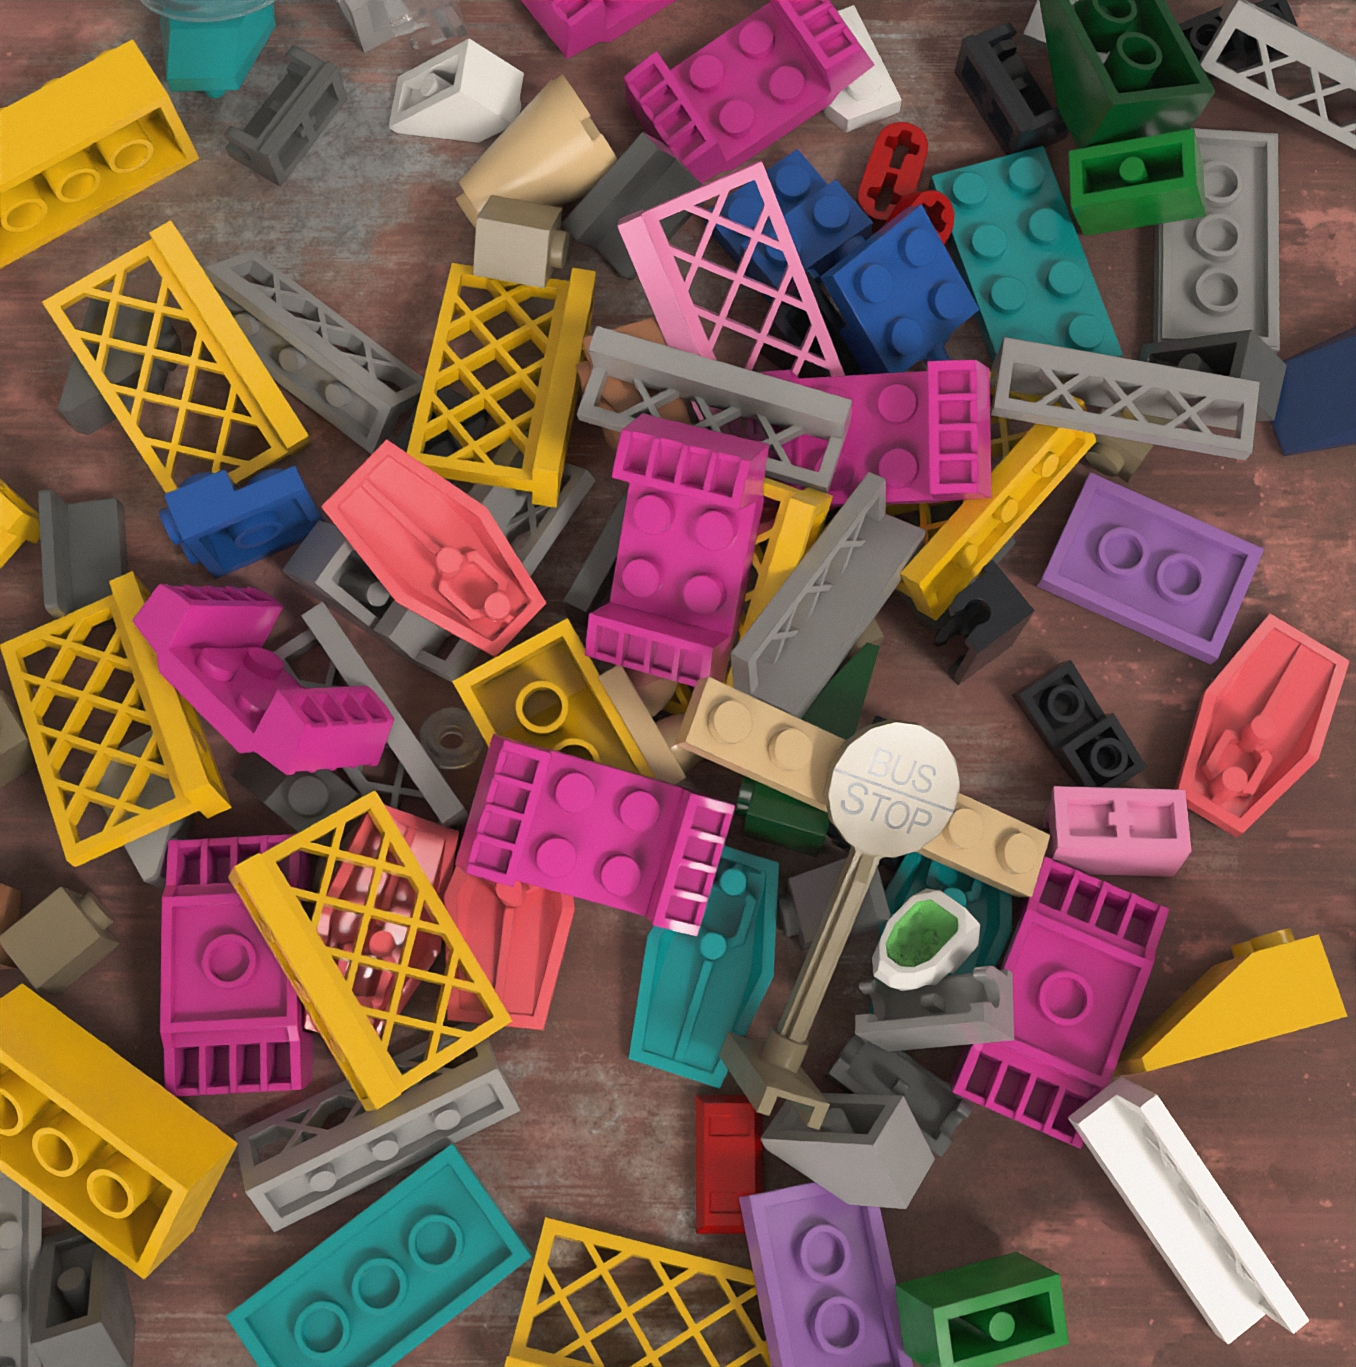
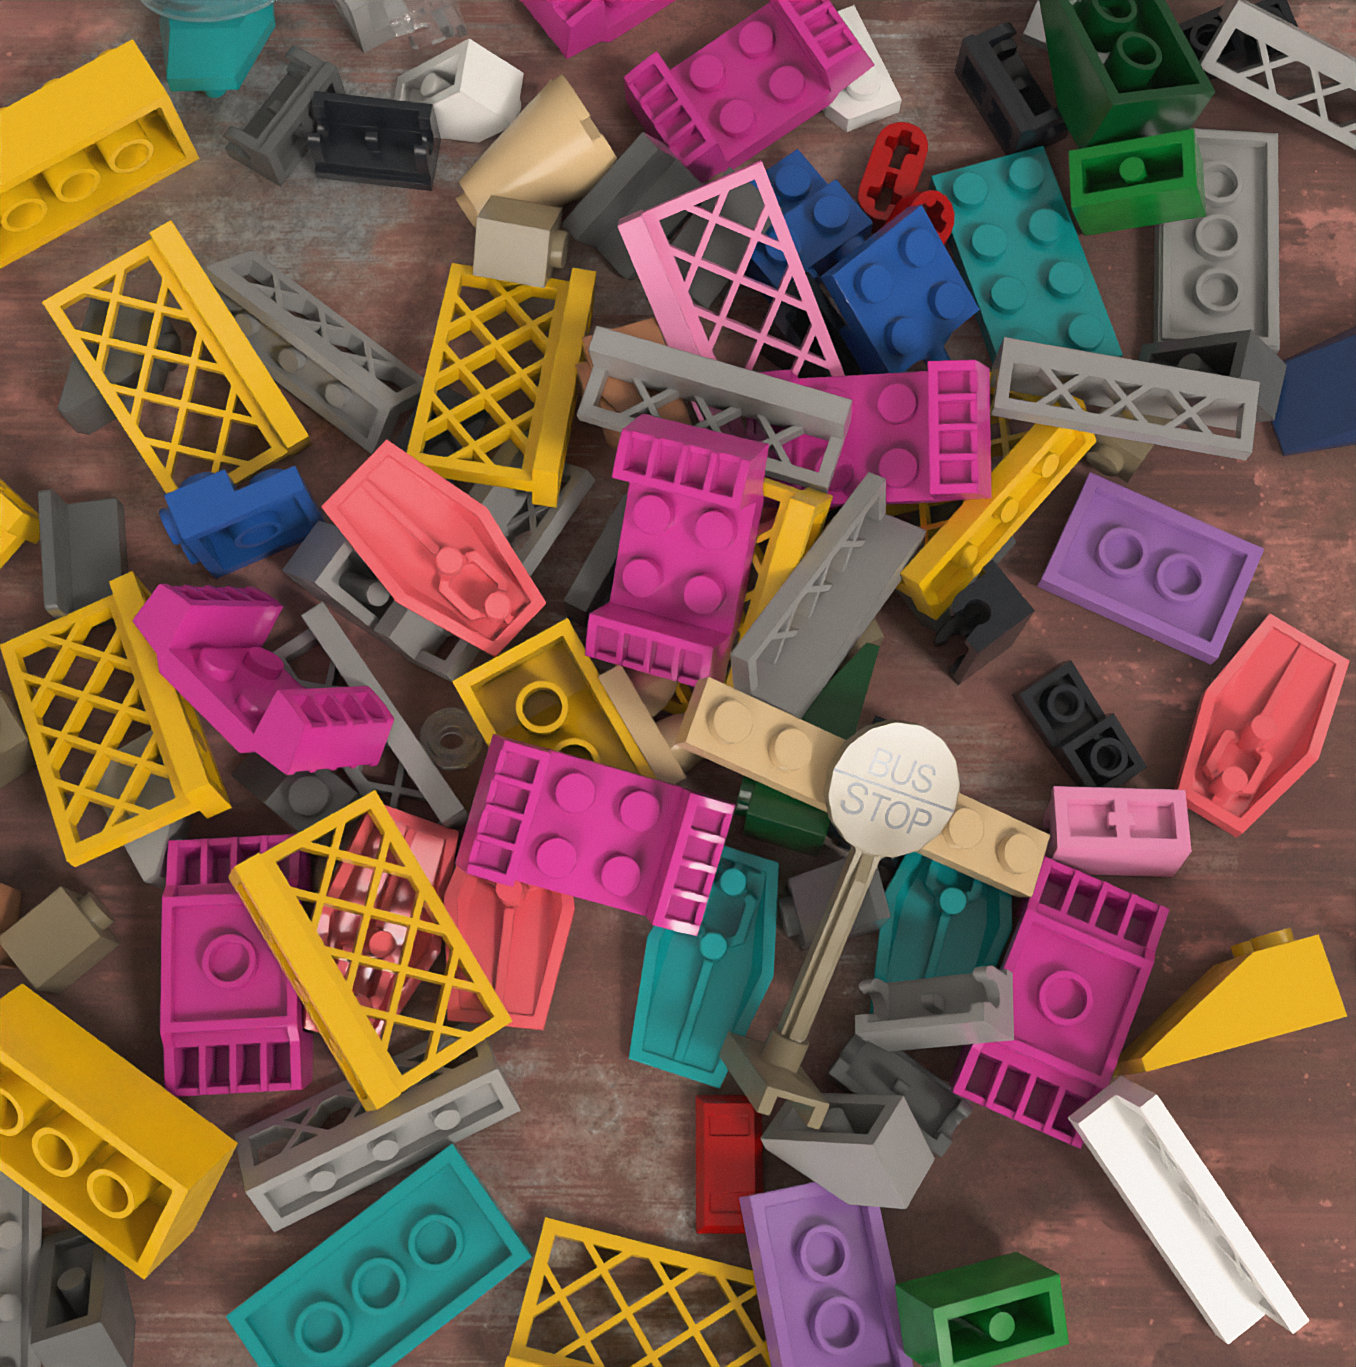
rock [872,889,980,991] -> none
none -> black hinge [308,91,441,191]
none -> dark grey hinge [671,166,783,309]

